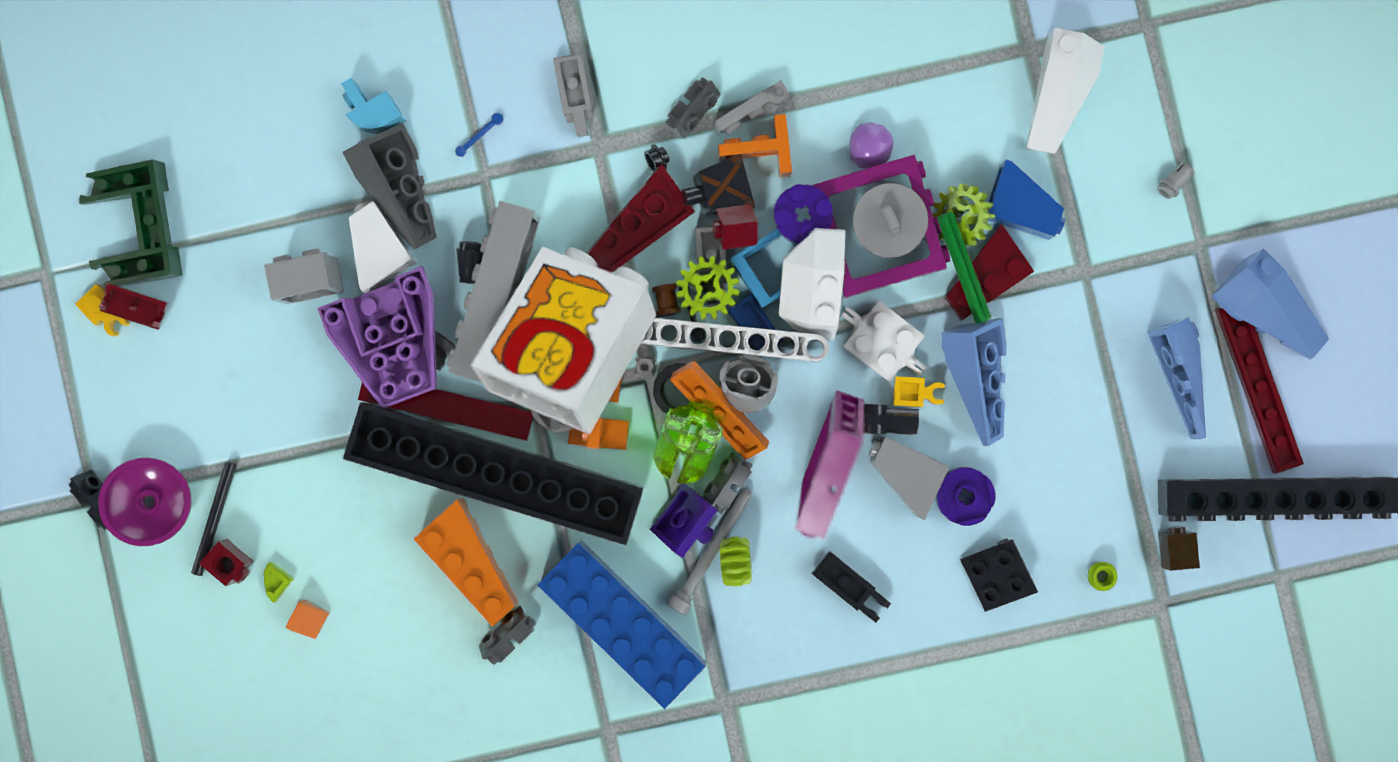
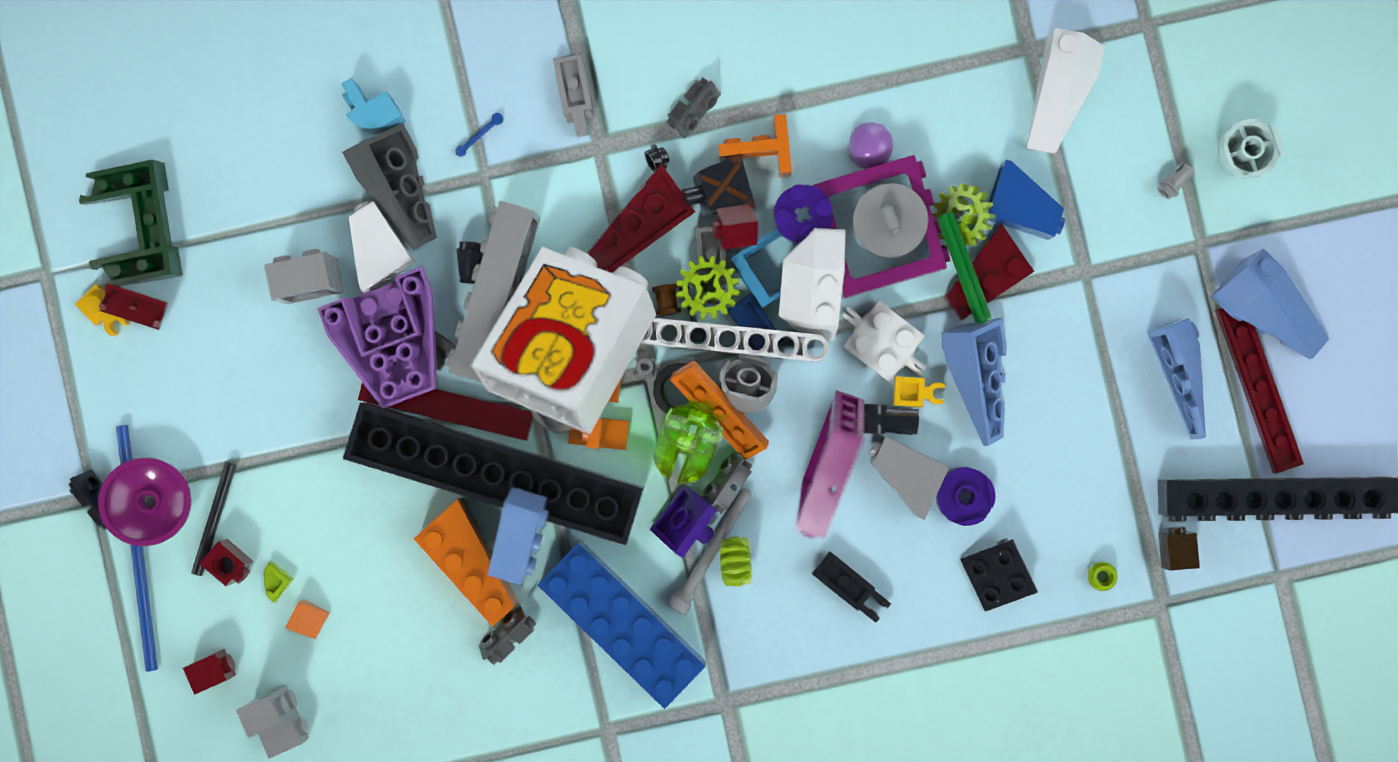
light grey hinge [713,80,790,135] -> none
none -> blue piece [116,425,158,672]
none -> dark red brick [183,649,236,695]
none -> light grey brick [236,685,309,758]
none -> medium blue wedge [488,487,549,585]
none -> light aqua cylinder [1218,118,1283,179]

